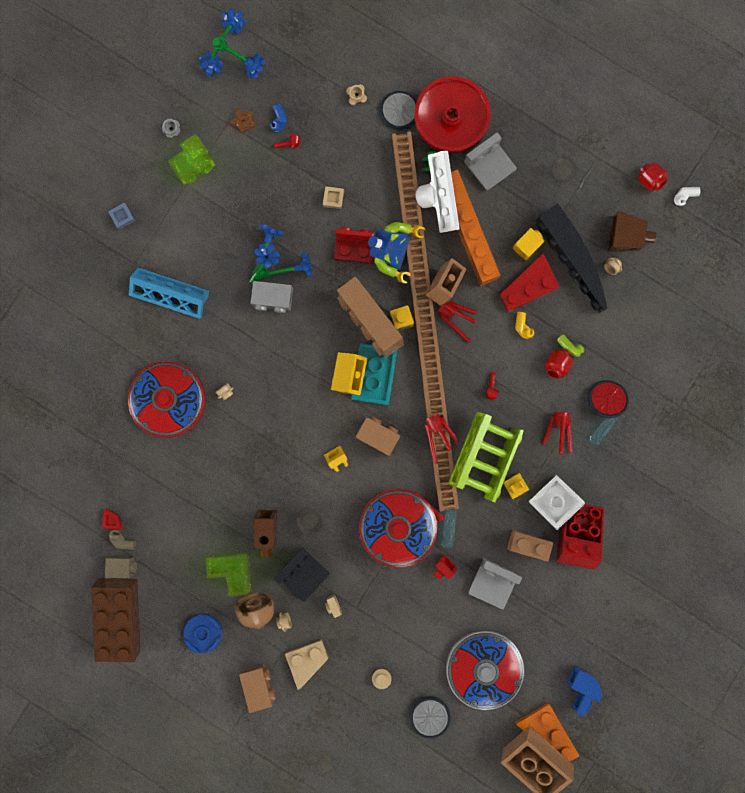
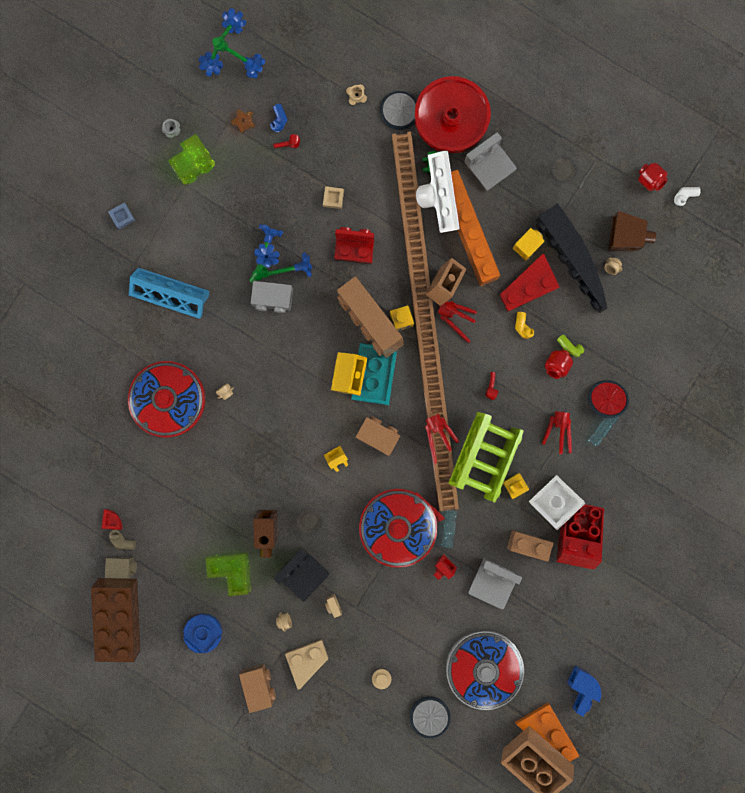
medium nougat cylinder [234,592,274,629] -> none
torso [368,222,426,283] -> none

